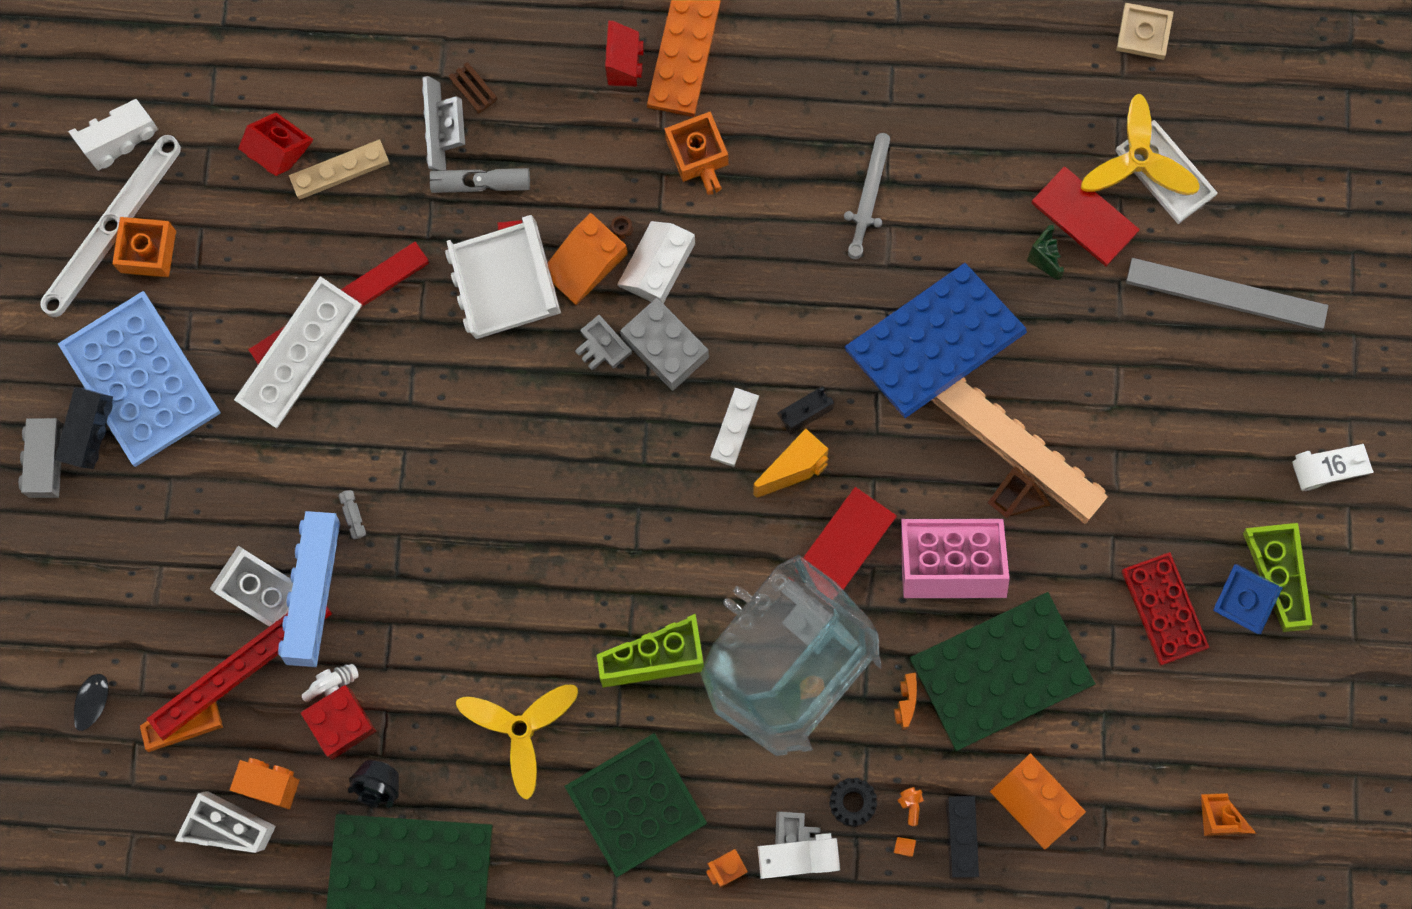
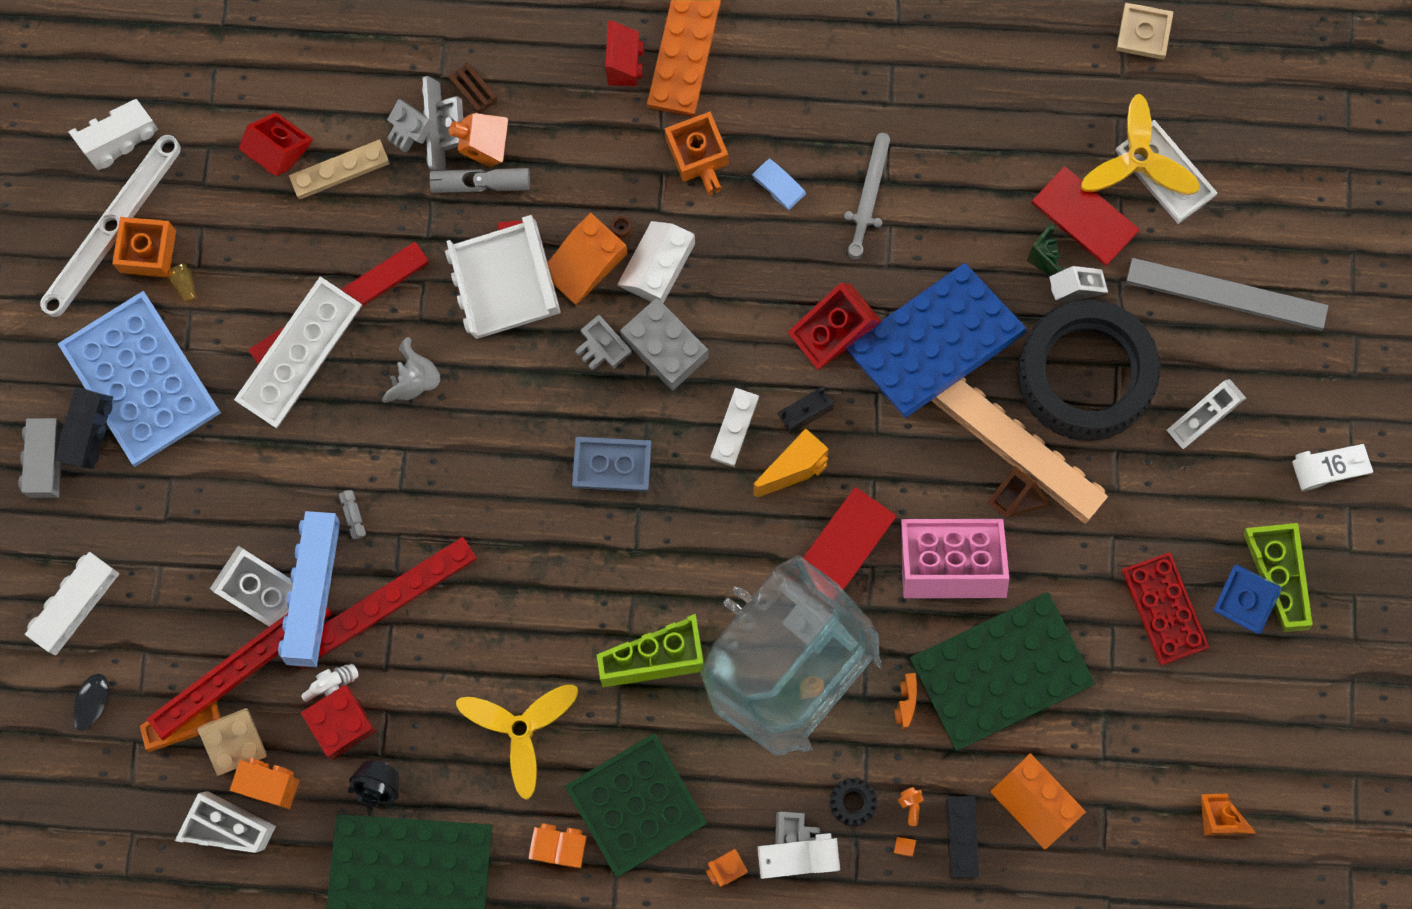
none -> white brick [25,552,120,656]
none -> clear yellow cone [167,264,197,303]
none -> tan plate [198,708,267,776]
none -> red plate [300,537,477,669]
none -> light grey piece [382,337,440,403]
none -> light grey hinge [387,99,434,152]
none -> torso [449,113,508,168]
none -> orange brick [528,823,587,869]
none -> sand blue plate [572,437,652,492]
none -> light blue slope [752,158,806,210]
none -> red slope [788,283,881,370]
none -> black tyre [1017,299,1160,441]
none -> white slope [1049,266,1108,302]
none -> white slope [1167,379,1246,449]

